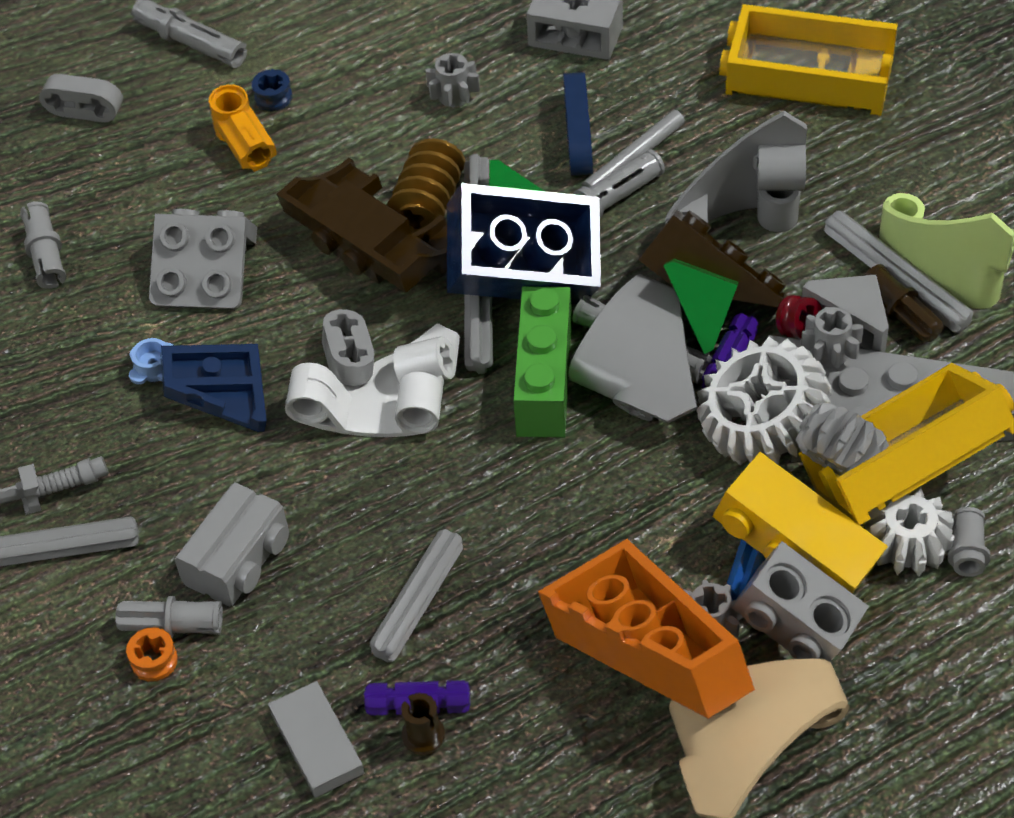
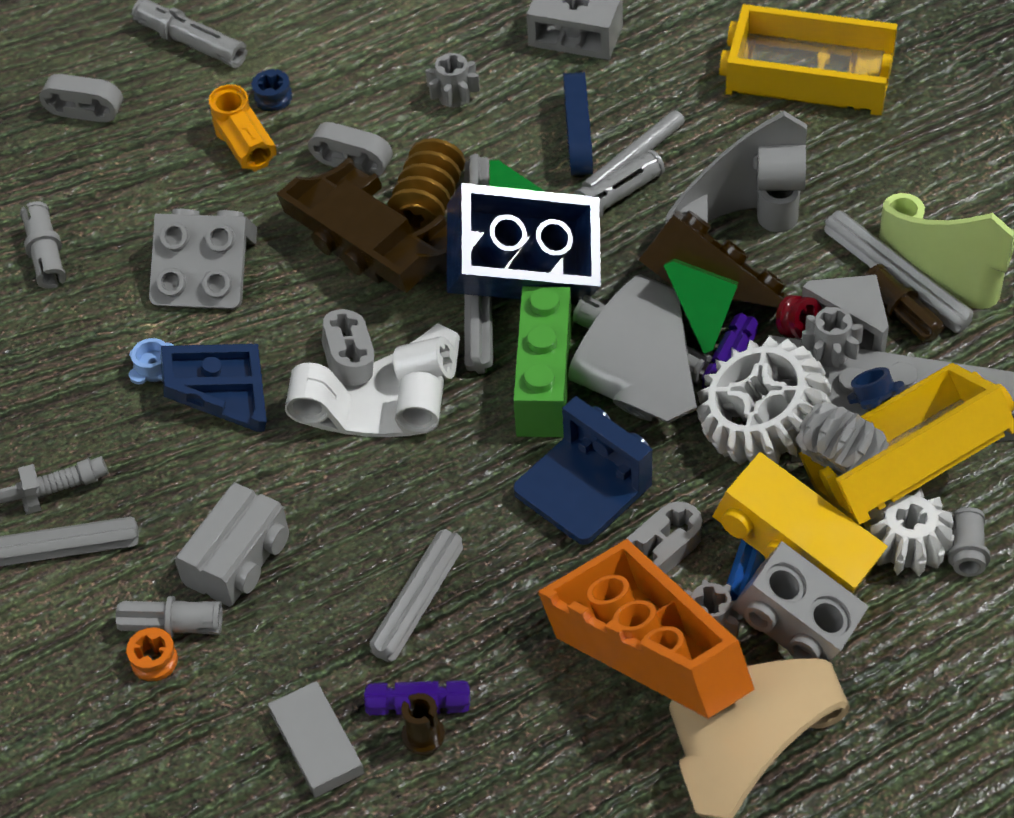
none -> light grey beam [308,122,393,176]
none -> dark blue bracket [514,396,652,545]
none -> light grey beam [626,501,703,574]
none -> dark blue plate [847,367,905,411]

